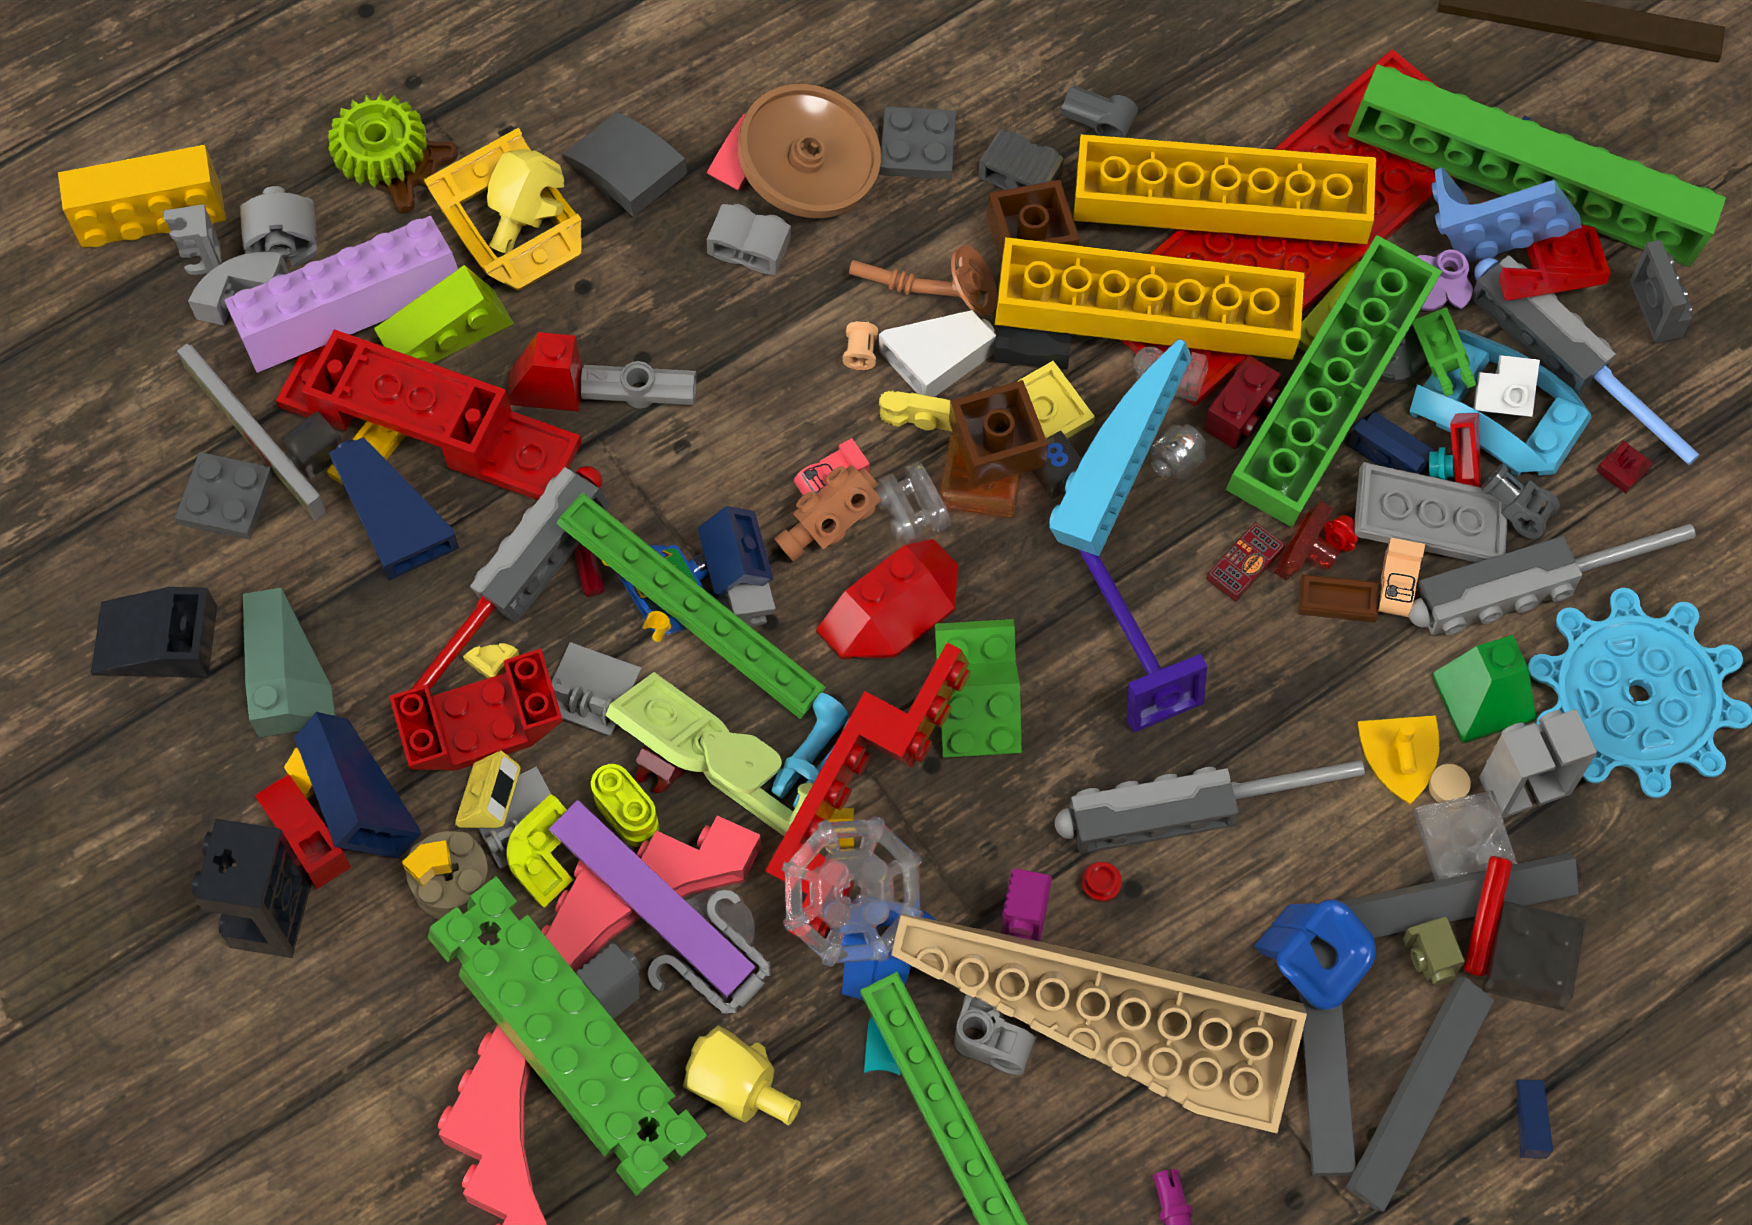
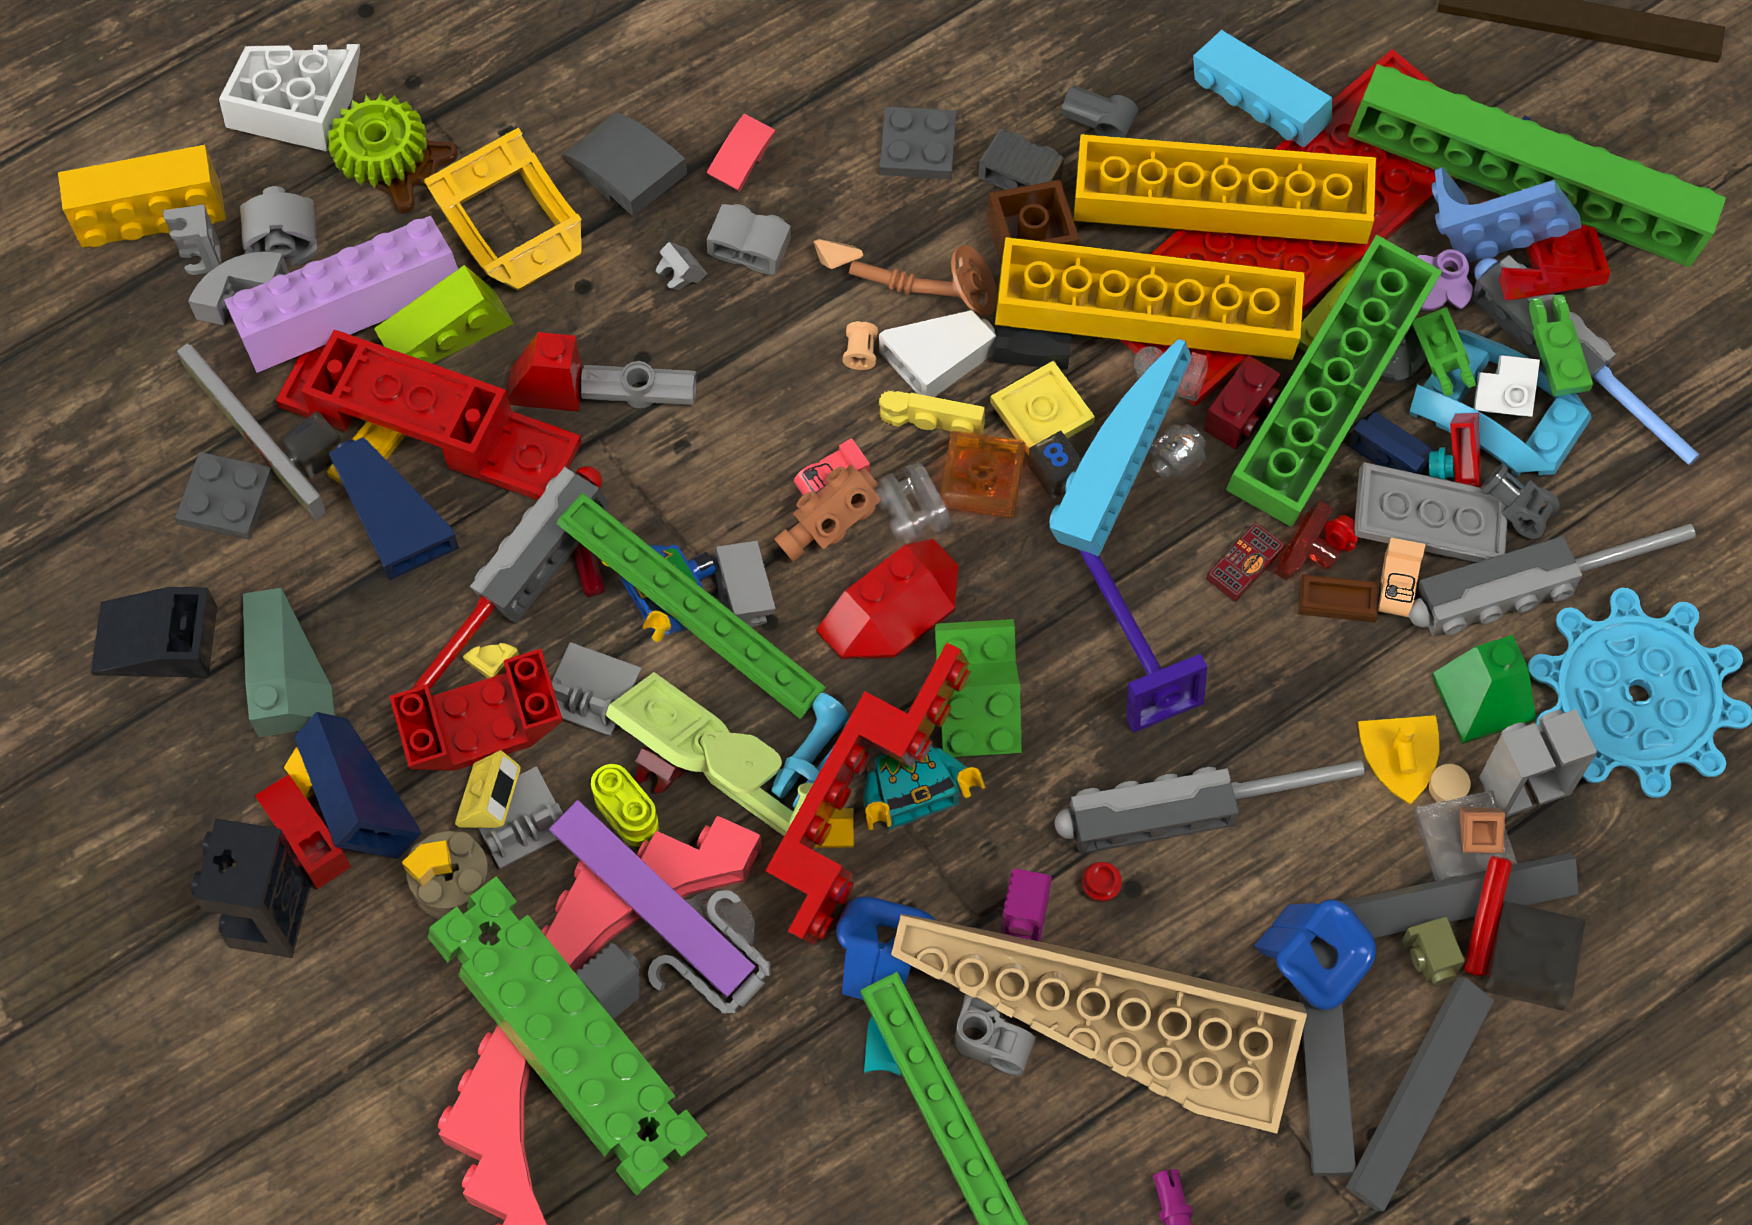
light yellow piece [487,149,564,254] -> none
neon yellow plate [506,794,573,908] -> none
light yellow piece [683,1026,801,1125] -> none
dark blue panel [698,506,773,595] -> none
medium nougat dish [737,84,881,218] -> none
clear plate [781,816,924,967] -> none
reddish brown brick [949,380,1048,487] -> none
dark blue piece [1516,1079,1553,1159] -> none
dark red tile [1596,440,1653,494] -> none
dark grey plate [1630,240,1693,343] -> none
none -> white wedge [219,44,360,151]
none -> light grey tile [656,242,708,291]
none -> light nougat slope [813,239,863,269]
none -> torso [862,746,985,830]
none -> medium azure brick [1193,30,1332,147]
none -> nougat slope [1460,807,1505,853]
none -> bright green hinge [1529,294,1593,396]

